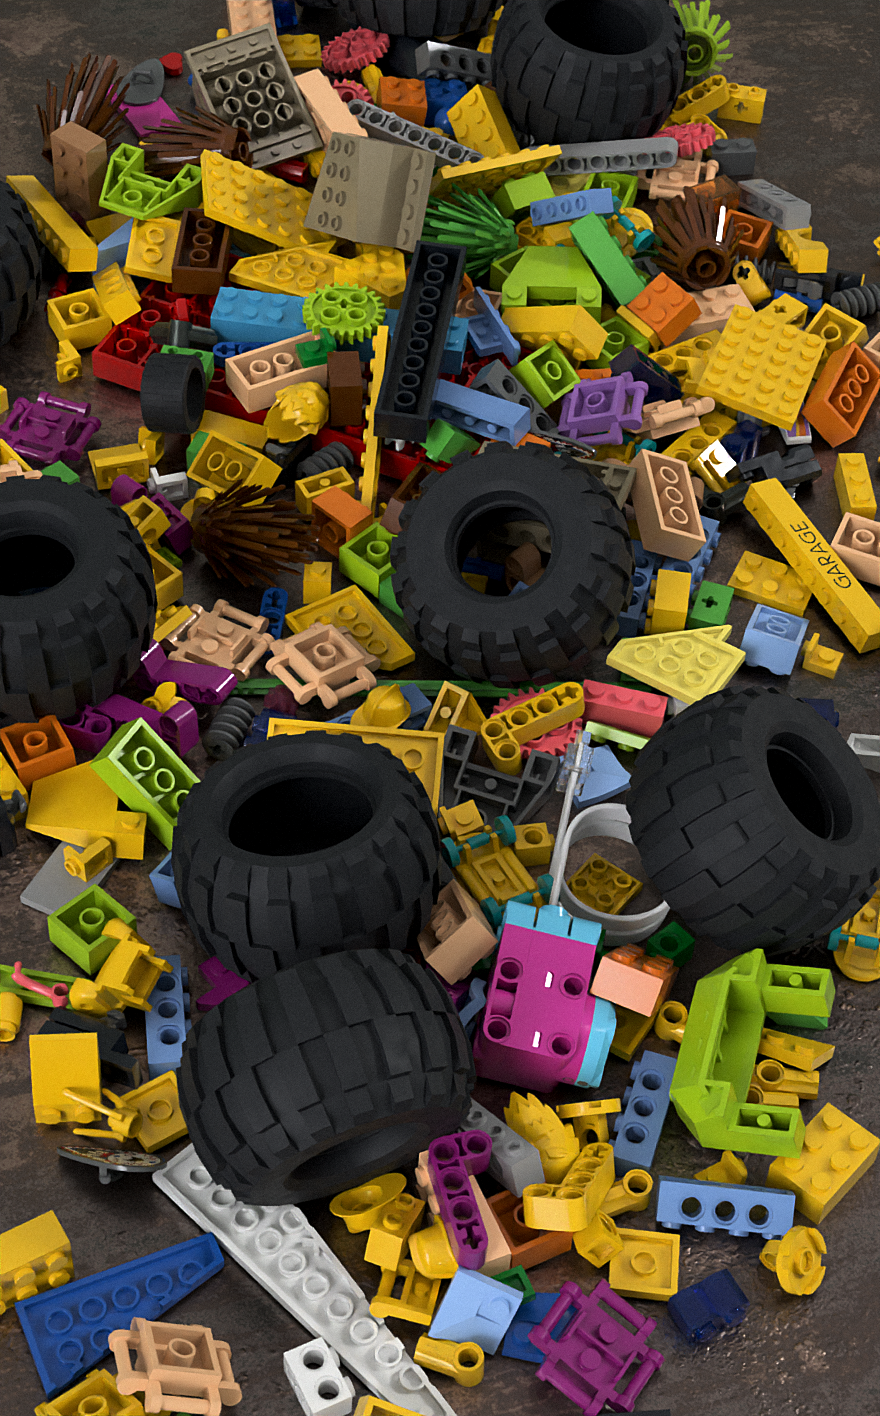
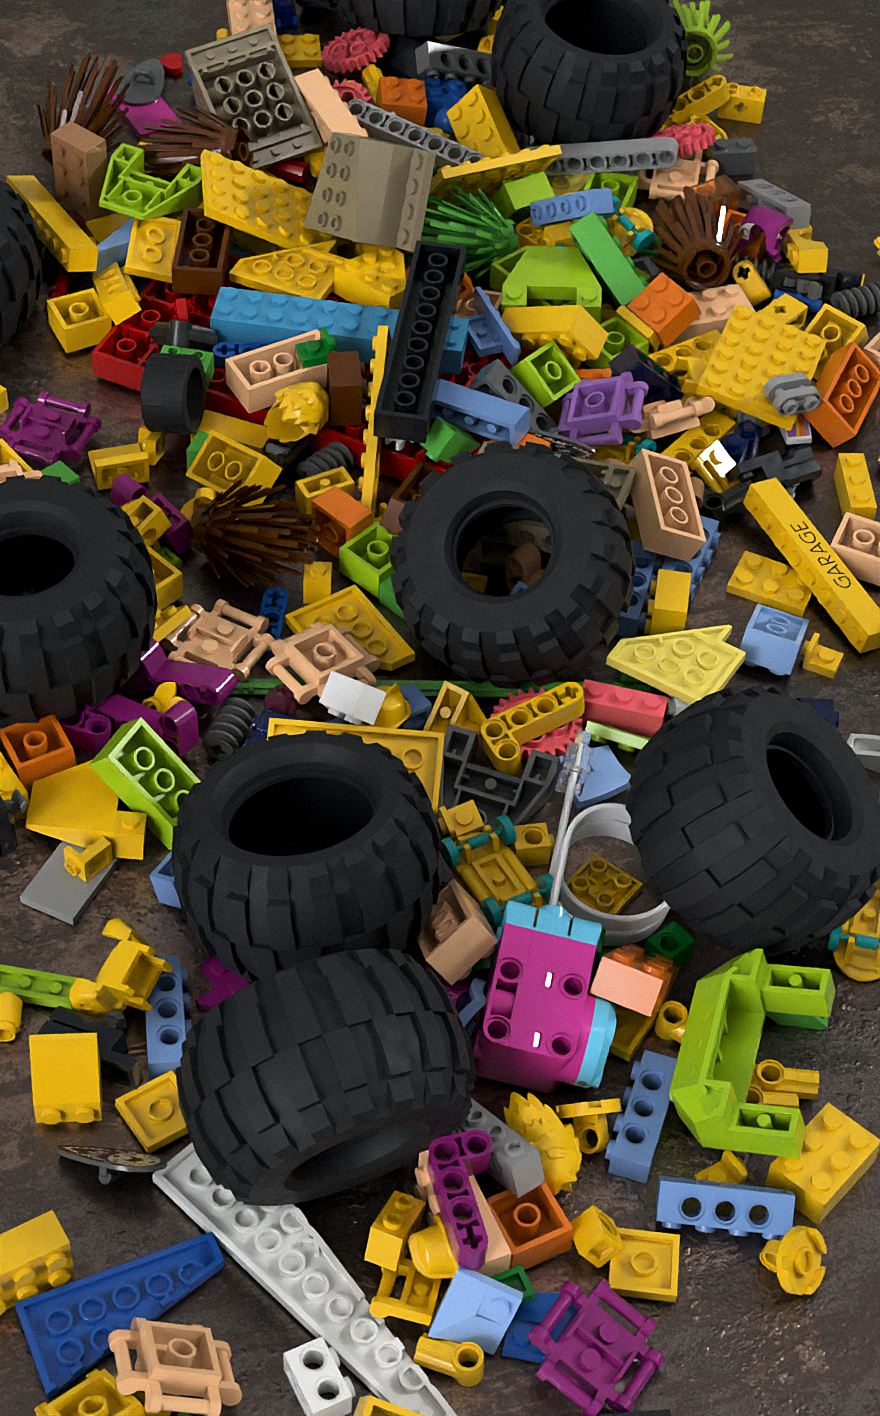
coral piece [11,961,69,1007] -> none
lime brick [47,883,137,975] -> none
yellow bracket [56,339,83,383] -> none
yellow plant [62,1088,143,1143] -> none
white bracket [147,467,189,501] -> none
lime gear [302,282,385,345] -> none
yellow piece [329,1173,406,1234] -> none
blue pin [462,556,505,582] -> none
yellow beam [522,1142,615,1232] -> none
yellow piece [598,1169,653,1218] -> none
clear blue brick [667,1269,750,1343] -> none
bright green brick [685,580,735,630] -> none
yellow wing [757,1028,835,1072] -> none
none -> white brick [319,671,387,725]
none -> magenta piece [737,206,794,263]
none -> light grey brick [762,372,822,416]

